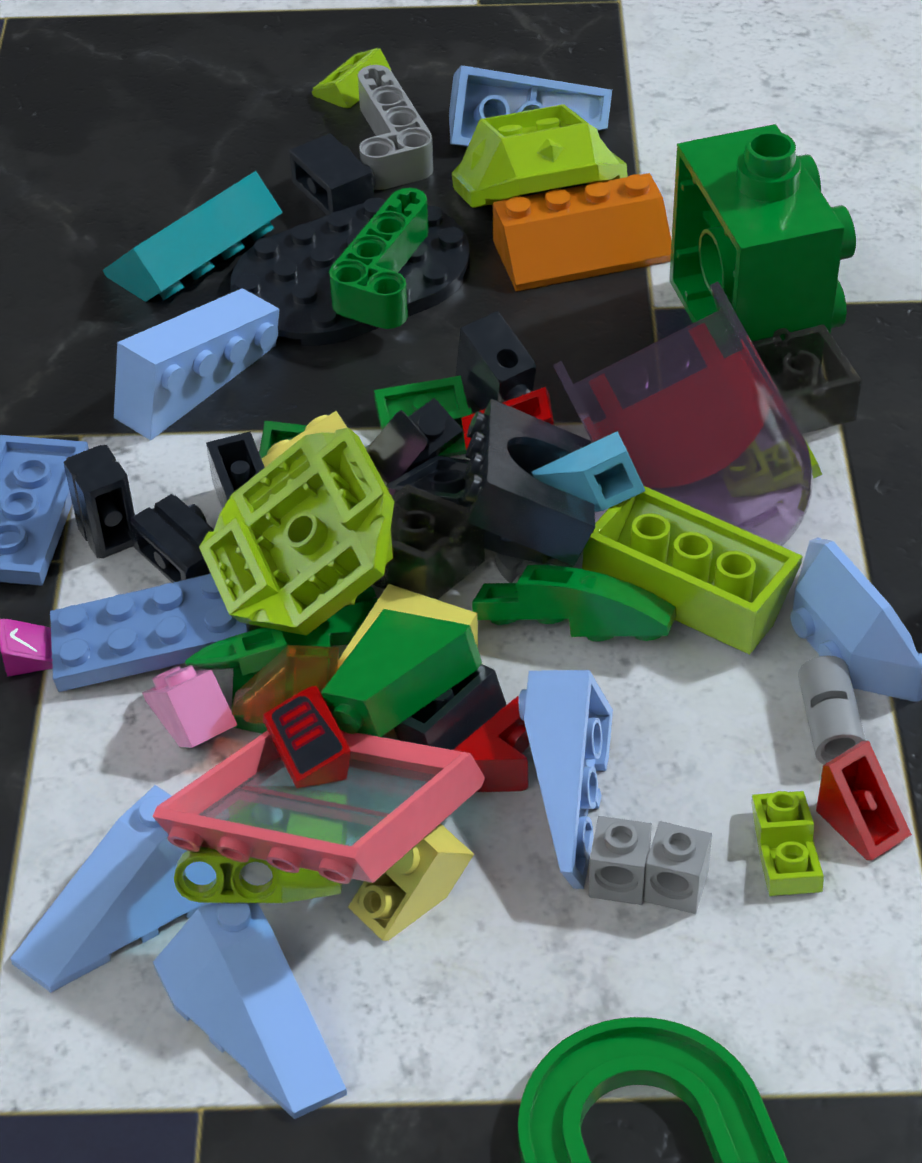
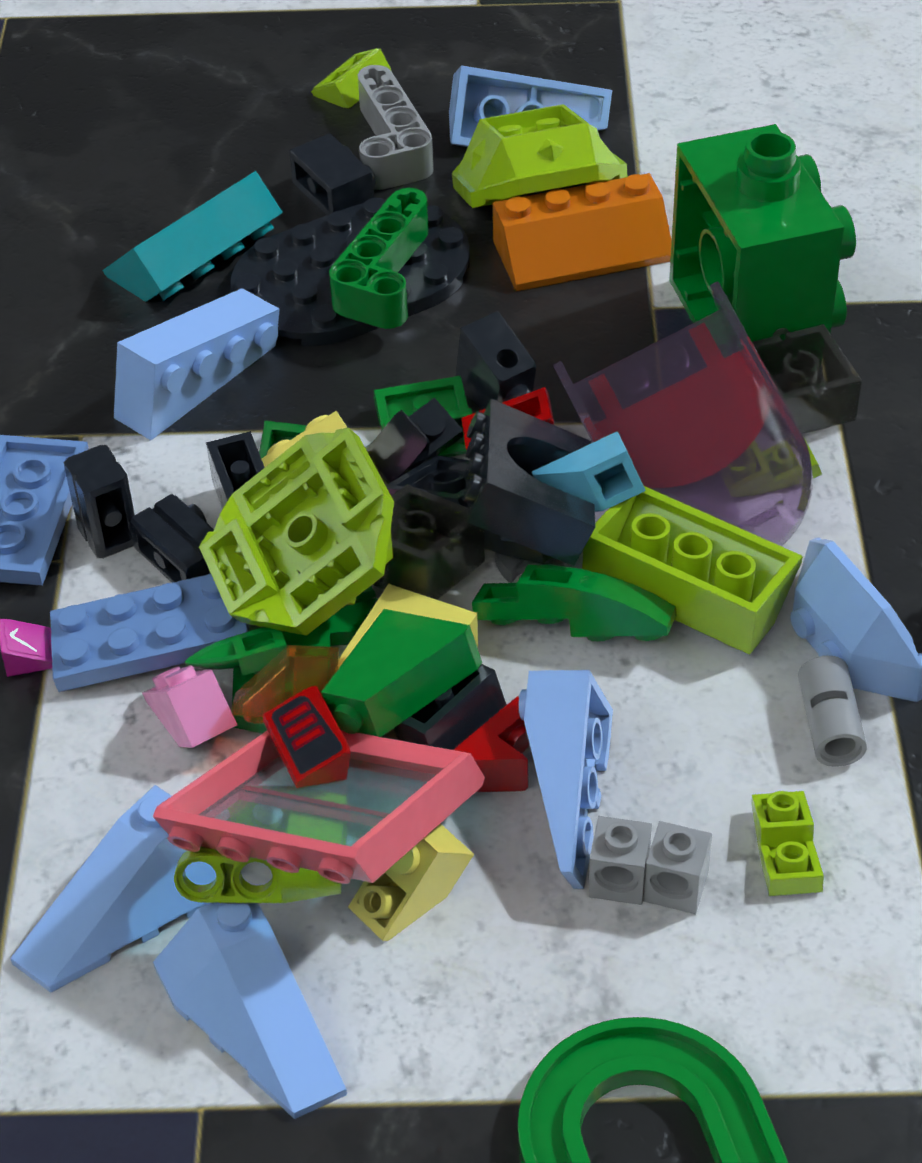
red slope [816,741,912,861] -> none

